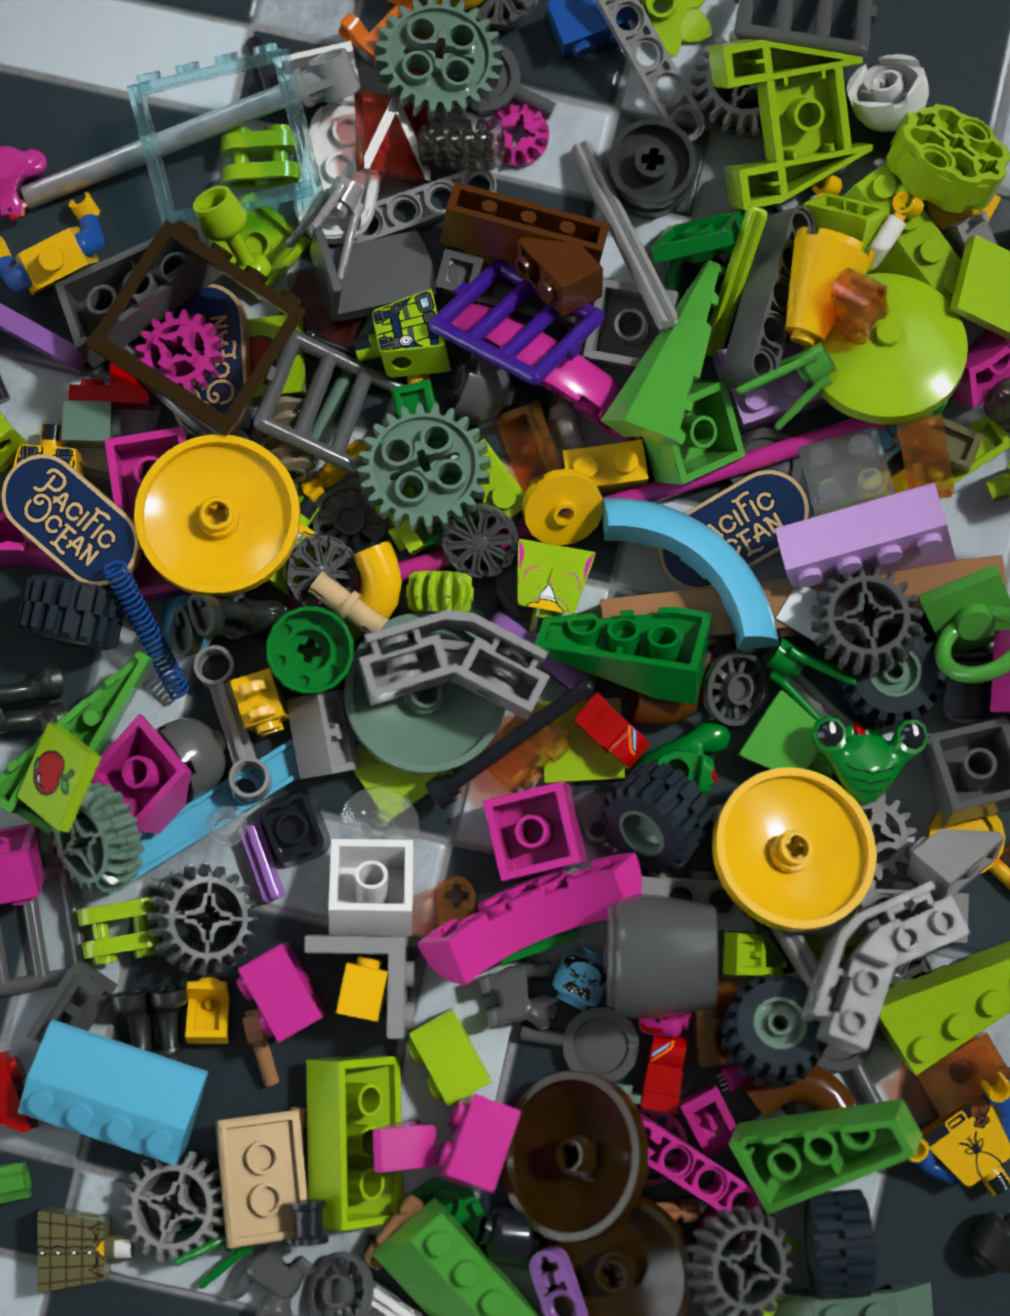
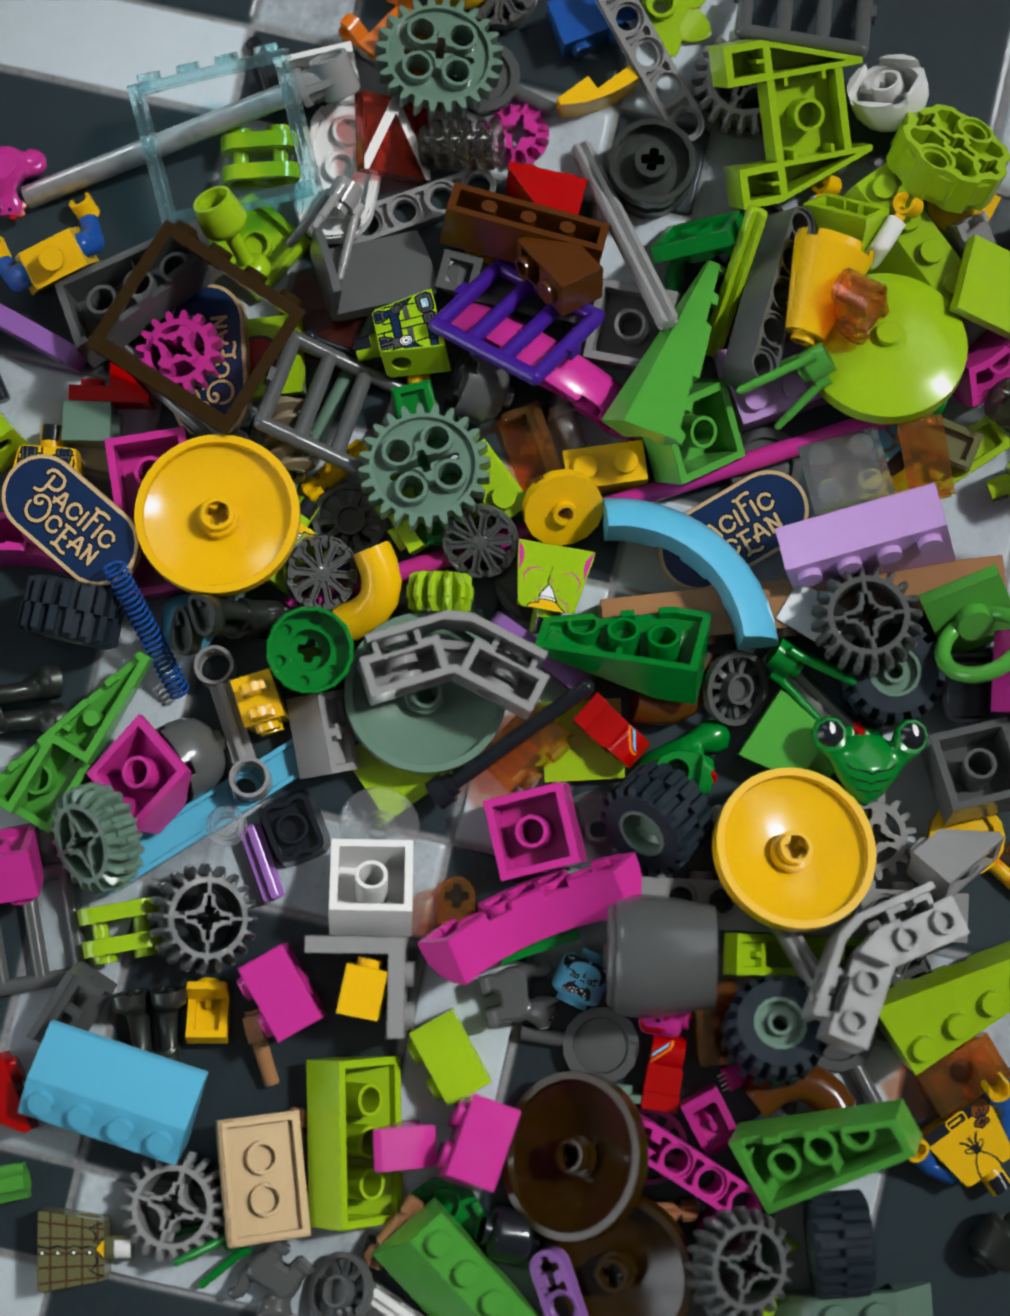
lime tile [17,722,101,833] -> none
black bush [288,1199,329,1247] -> none
tan pin [307,571,389,634] -> none
black hinge [742,910,796,974] -> none
none -> red slope [505,161,587,215]
none -> yellow slope [556,65,639,118]

